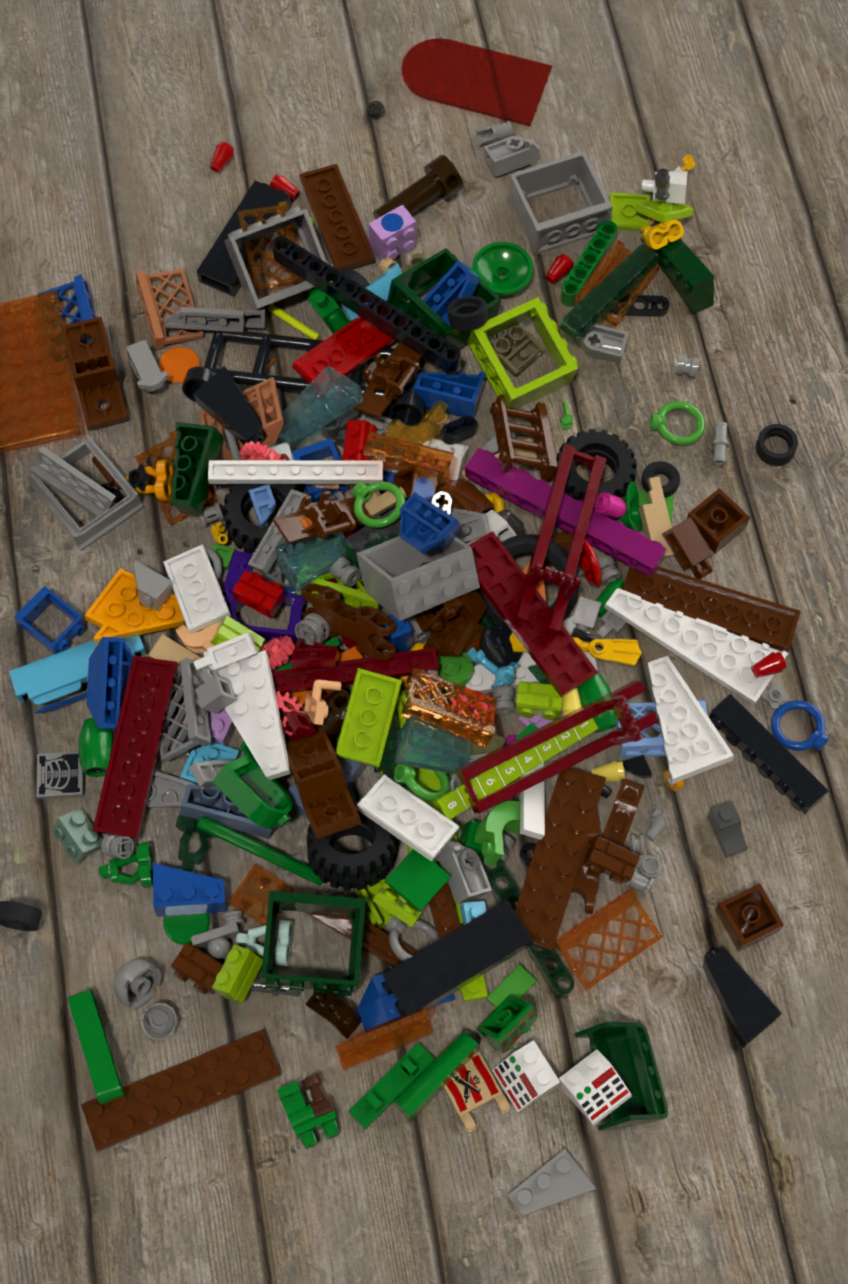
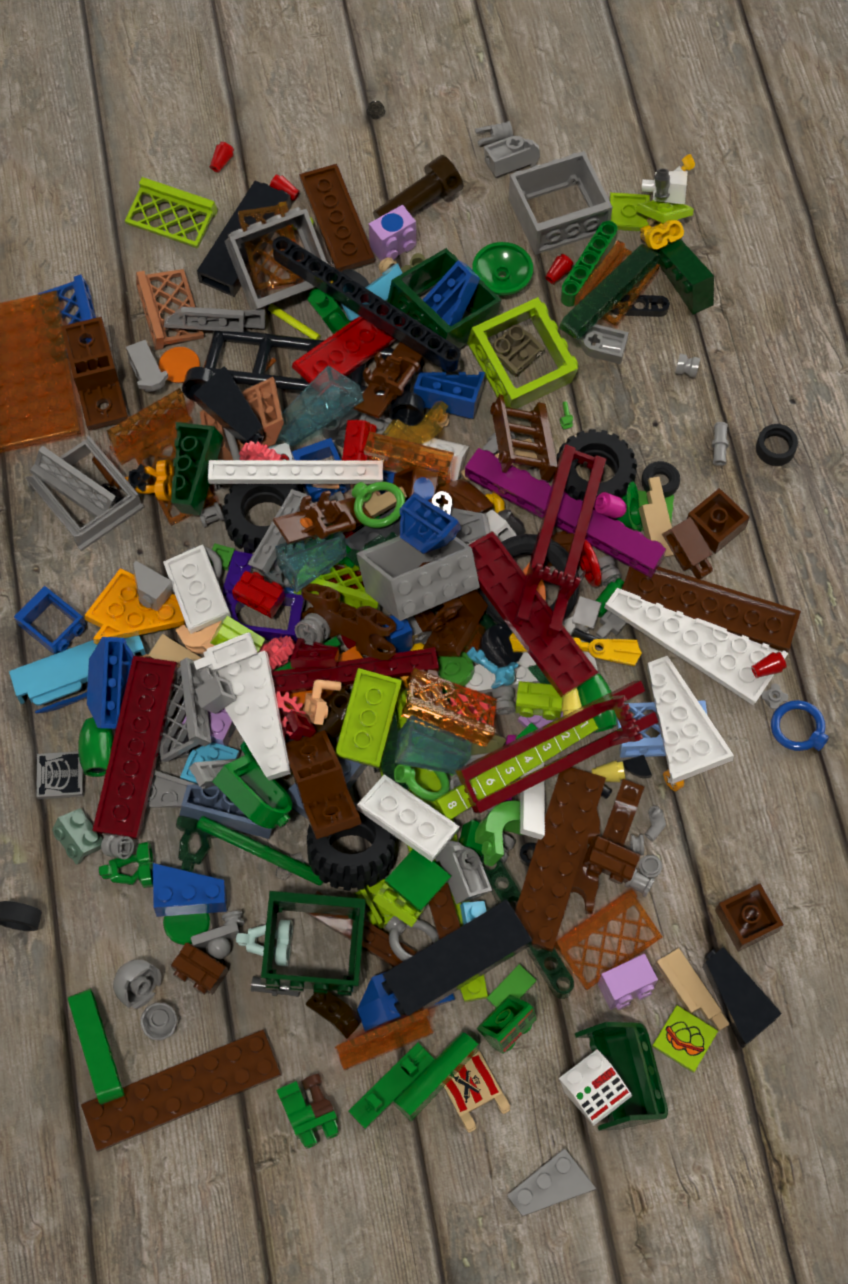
yellow arm [210,522,228,544] -> none
lime brick [212,945,263,1004] -> none
clear orange tile [228,864,294,926] -> none
medium blue tile [248,484,276,528] -> none
light grey wheel [330,557,361,587] -> none
clear red piece [402,38,552,127] -> none
black beam [441,416,477,444] -> none
black tyre [447,296,488,331] -> none
white slope [492,1040,560,1113] -> none
bright green piece [650,401,705,445] -> none
dark grey arch [707,801,748,858] -> none
black brick [709,694,829,814] -> none
none -> clear orange fence [107,388,193,465]
none -> lime fence [125,177,218,248]
none -> lavender brick [597,954,658,1010]
none -> lime tile [652,1005,718,1073]
none -> tan piece [655,948,729,1031]

